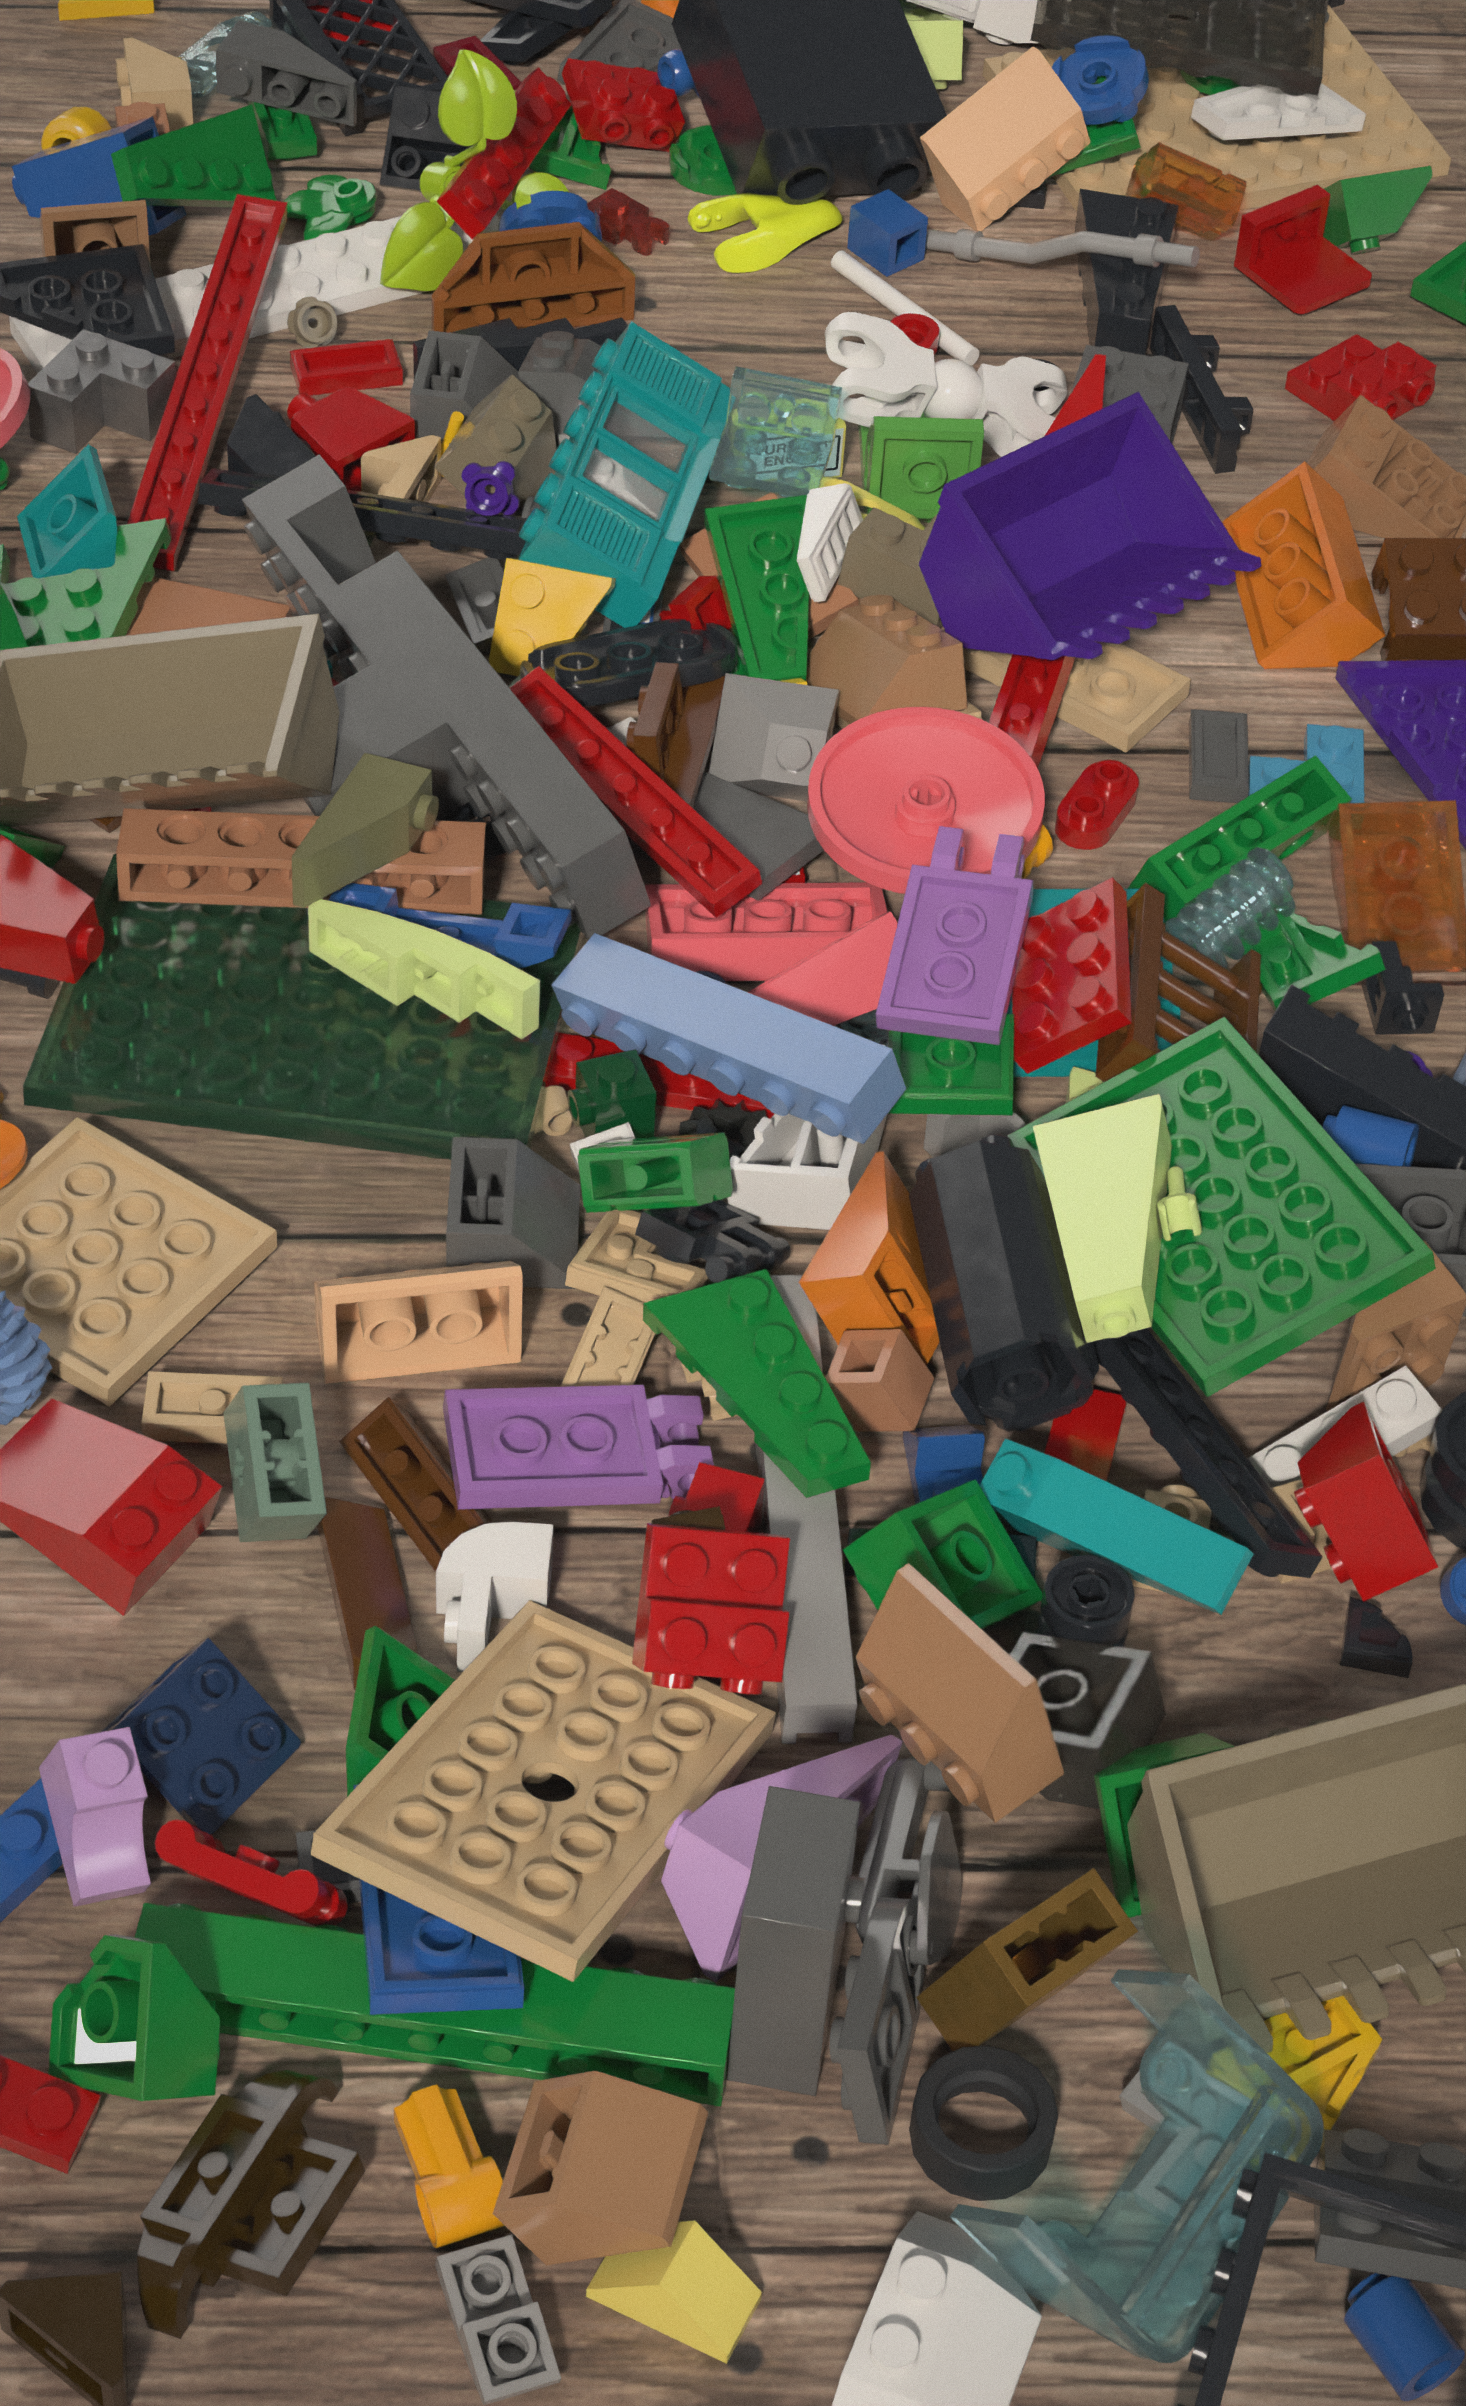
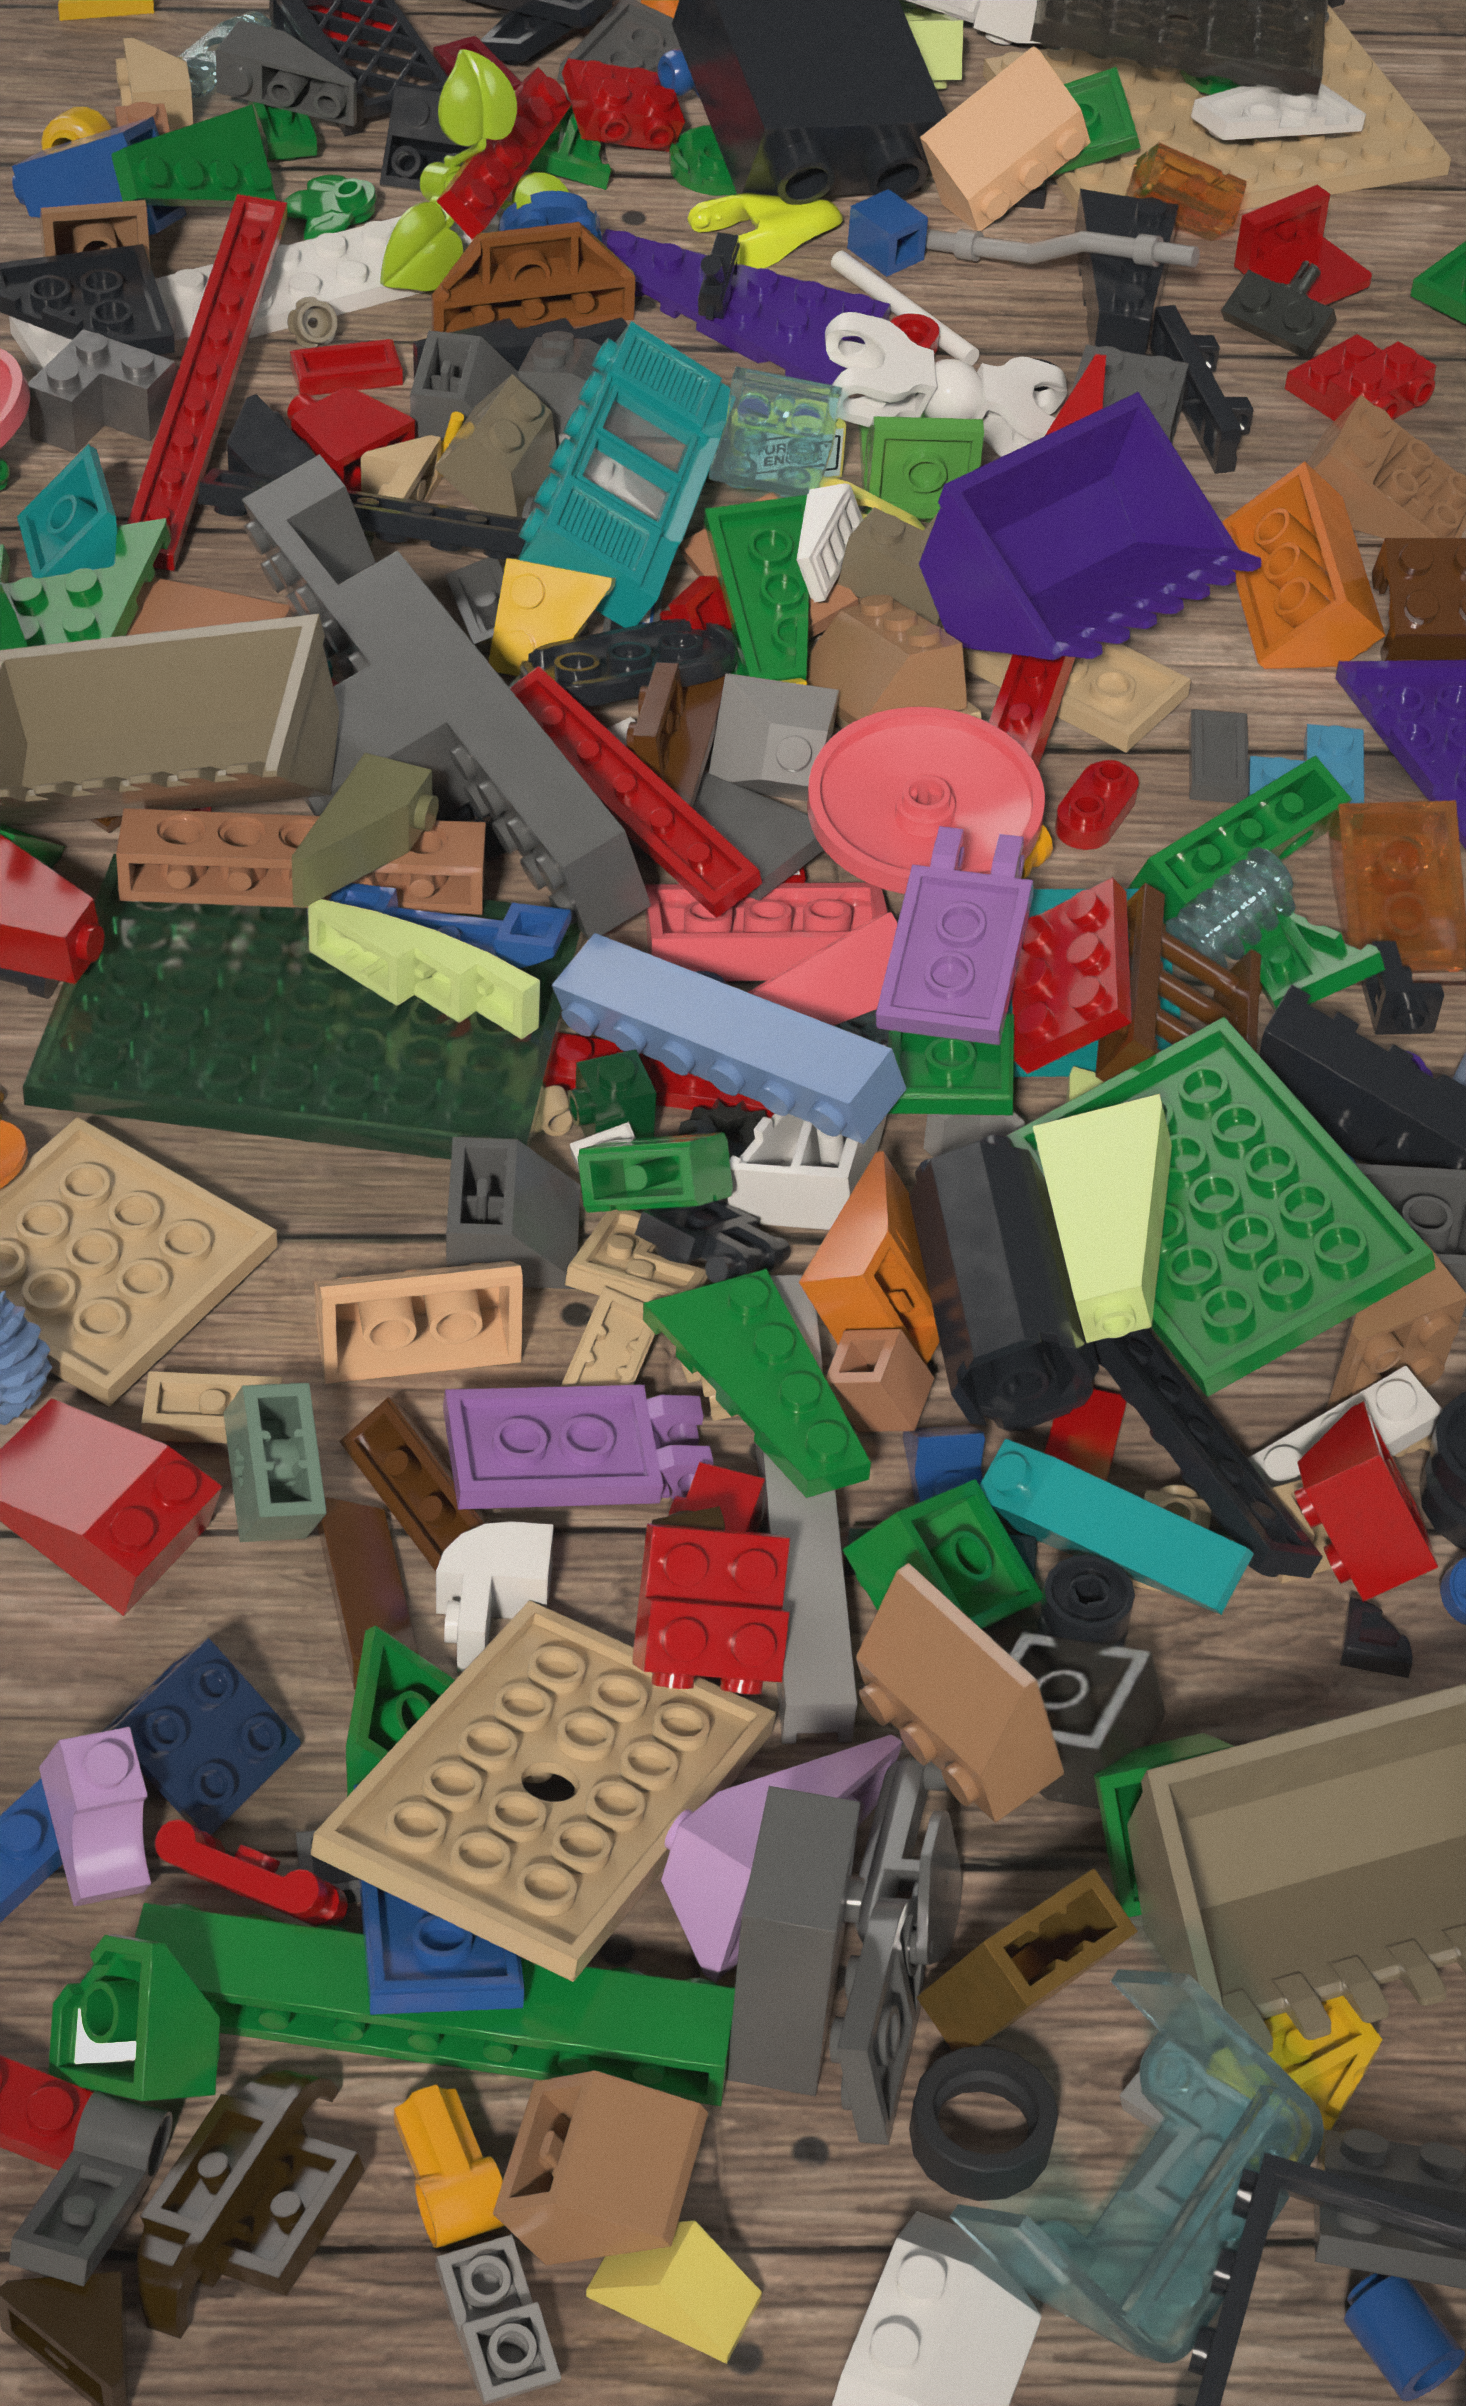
dark purple plate [462,461,520,516] -> none
clear red plate [587,188,670,256] -> none
blue plate [1052,35,1149,125] -> none
yellowish green hand [1157,1167,1202,1241] -> none
green slope [1323,166,1433,254] -> none
blue brick [1323,1106,1419,1167] -> none
none -> dark grey plate [9,2091,172,2286]
none -> dark purple wing [602,229,890,394]
none -> black piece [698,232,740,320]
none -> pearl dark grey plate [1221,261,1337,360]

